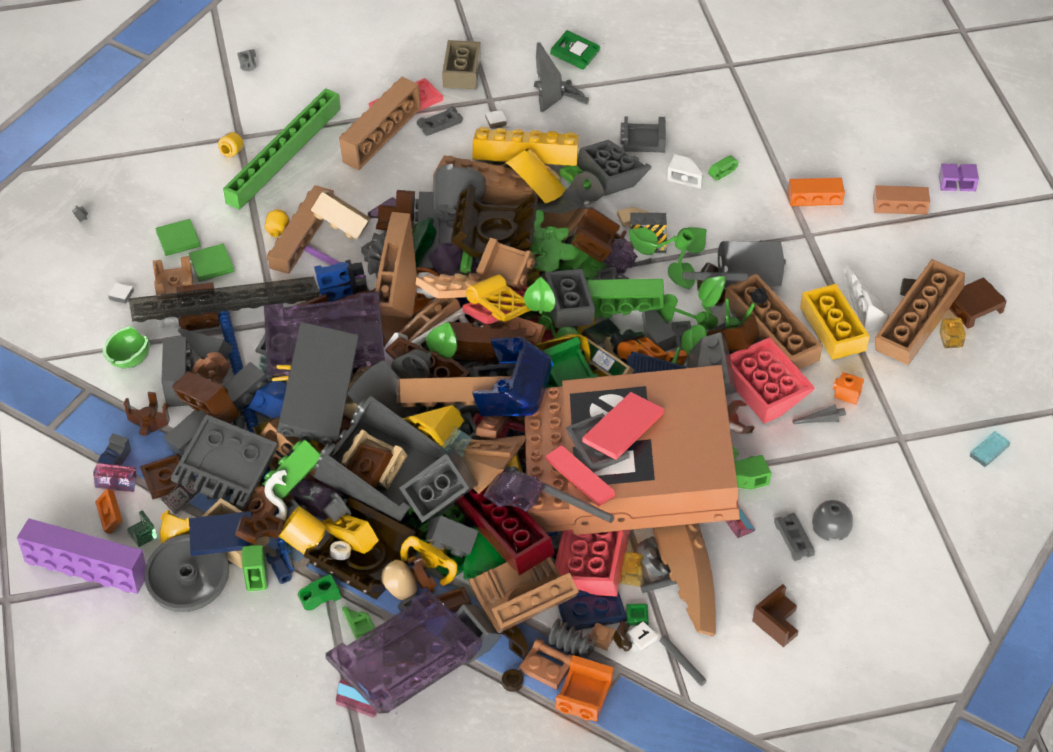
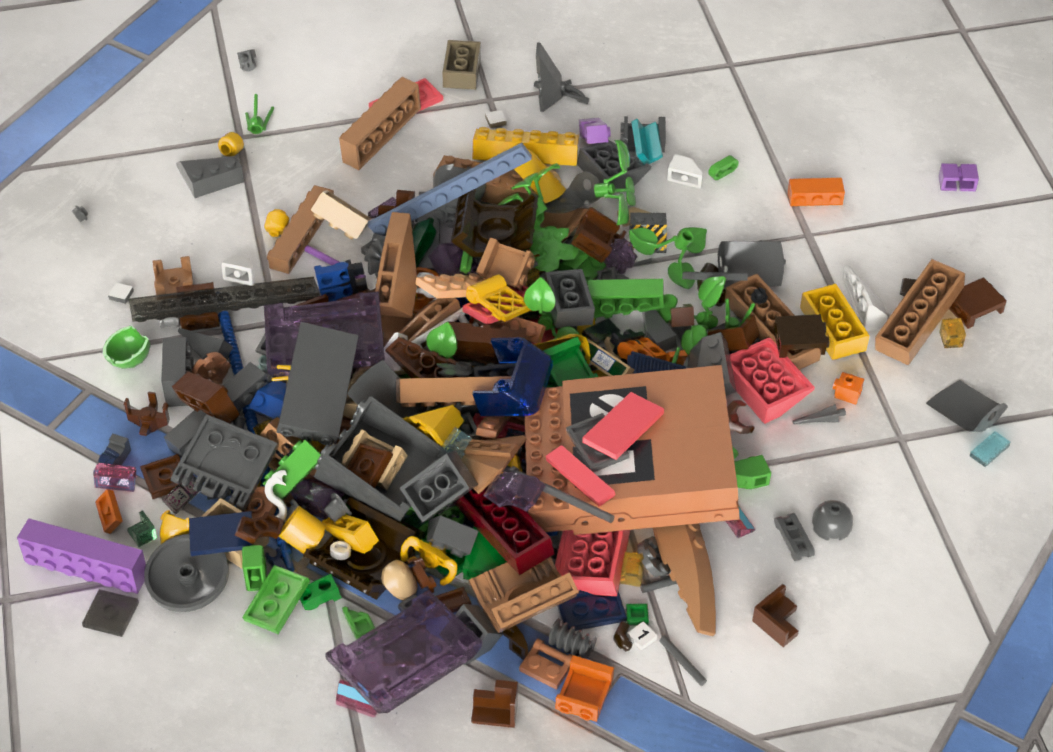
bright green tile [155,219,200,256] -> none
bright green tile [189,243,234,281] -> none
bright green brick [223,88,341,210] -> none
dark grey piece [391,349,431,379] -> none
dark grey plate [416,106,463,136] -> none
dark brown tile [502,669,523,692] -> none
green container [550,30,600,70] -> none
bright green plate [559,165,591,190] -> none
medium nougat plate [589,623,616,651] -> none
nougat brick [873,185,930,215] -> none
none -> clear smoke tile [82,589,139,637]
none -> dark grey wedge [176,156,244,198]
none -> white slope [222,255,255,286]
none -> bright green tile [242,565,310,635]
none -> bright green plant [245,94,274,134]
none -> sand blue plate [368,143,532,236]
none -> dark grey plate [437,362,473,377]
none -> reddish brown panel [471,680,518,728]
none -> bright green plant [497,163,560,216]
none -> medium lavender arch [579,118,611,144]
none -> bright green plant [594,140,636,225]
none -> teal panel [631,119,663,165]
none -> reddish brown panel [669,304,694,327]
none -> dark brown panel [773,314,829,358]
none -> dark grey piece [926,380,1008,432]

